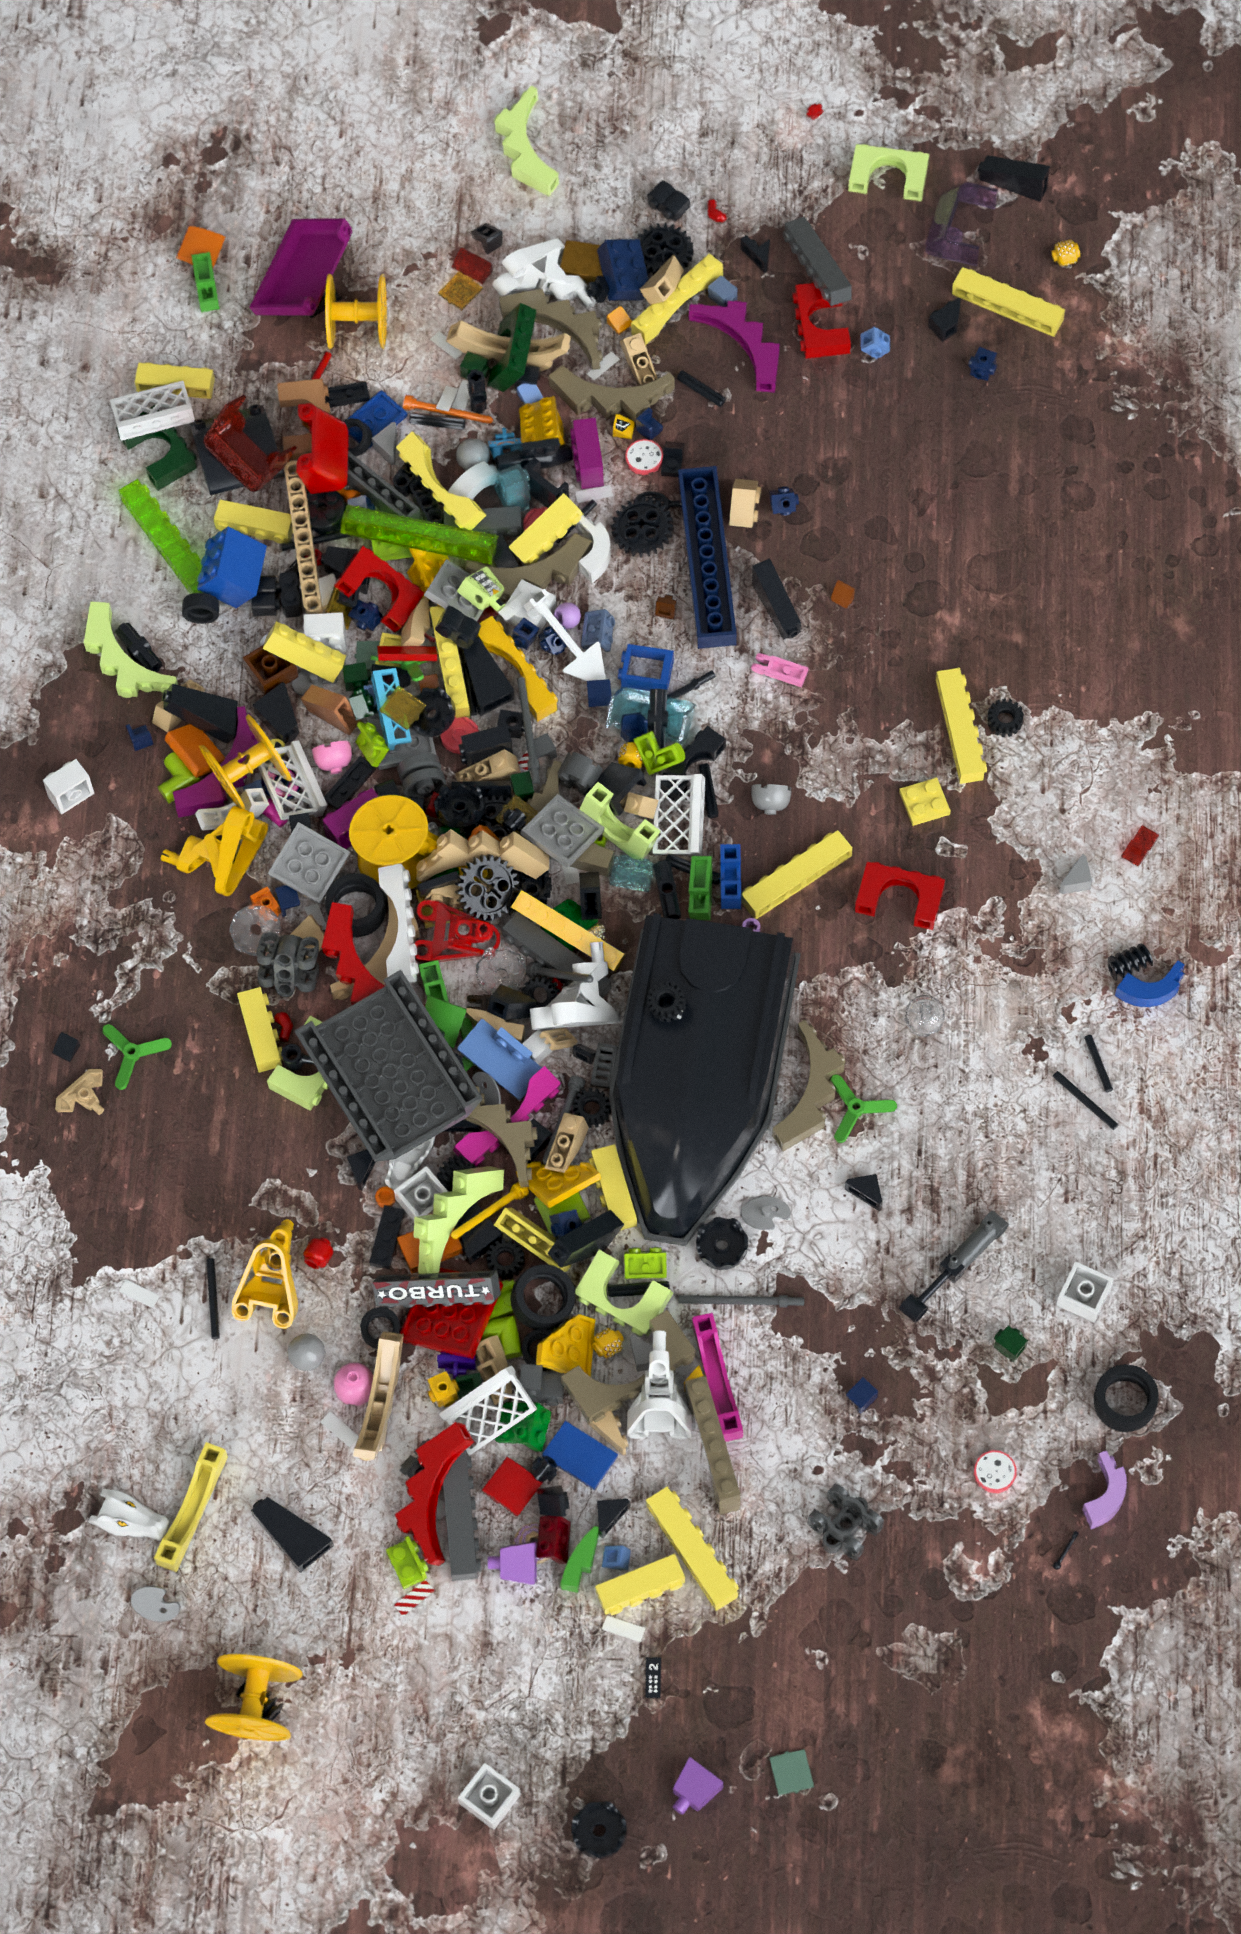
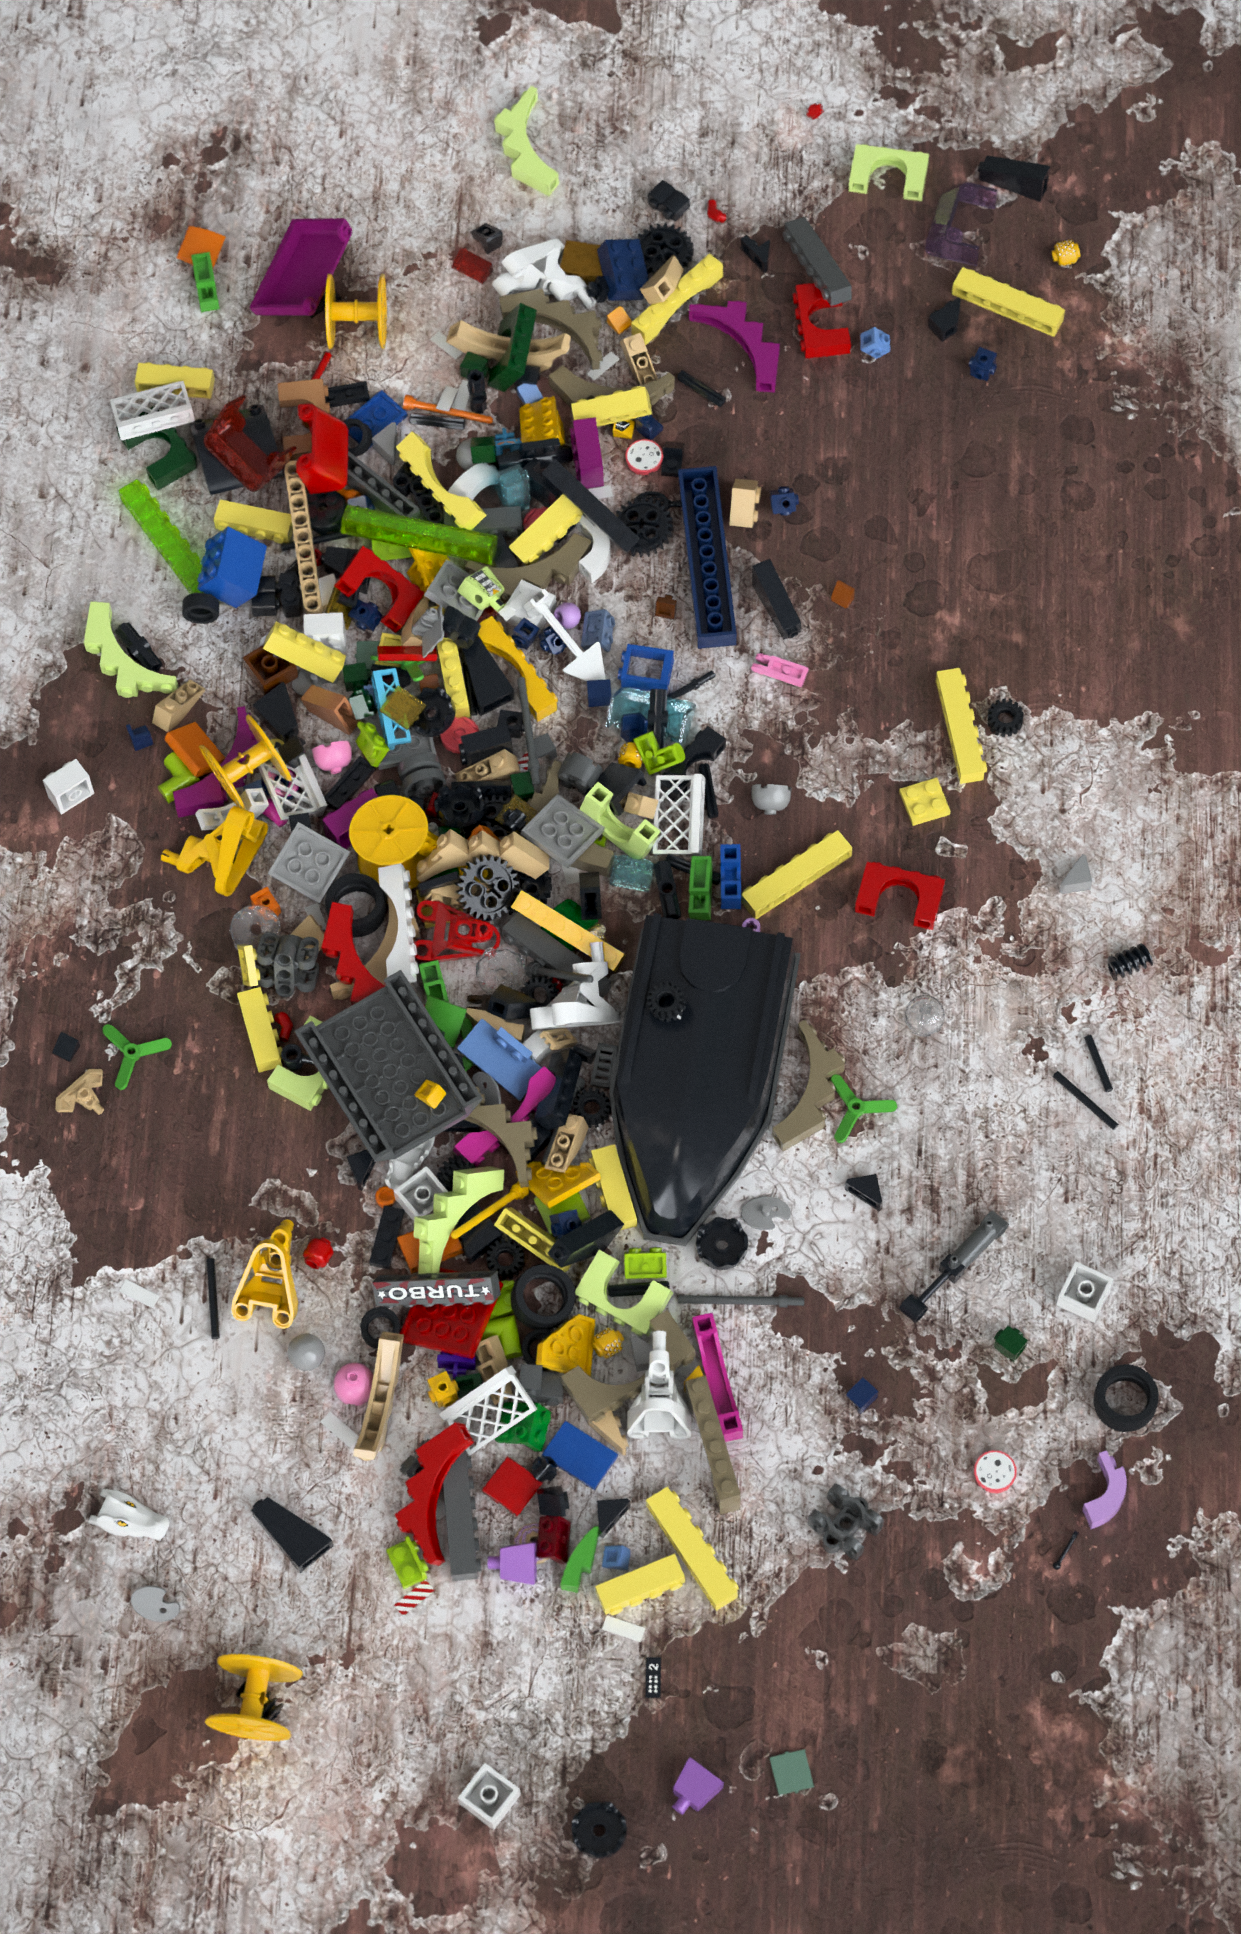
light yellow arch [154,1442,228,1573] -> none
black slope [162,684,238,744] -> none
dark blue panel [275,885,300,917] -> none
clear yellow piece [438,271,483,311] -> none
sand blue brick [708,275,737,307] -> none
blue arch [1115,961,1185,1007] -> none
clear red slope [1121,825,1160,867] -> none
none -> light yellow plate [237,944,260,987]
none -> black panel [277,735,306,769]
none -> light grey hinge [412,605,444,658]
none -> yellow slope [414,1079,446,1108]
none -> dark green panel [470,436,496,464]
none -> black arch [534,1048,583,1131]
none -> black arch [542,459,640,555]
none -> light yellow brick [571,386,652,427]

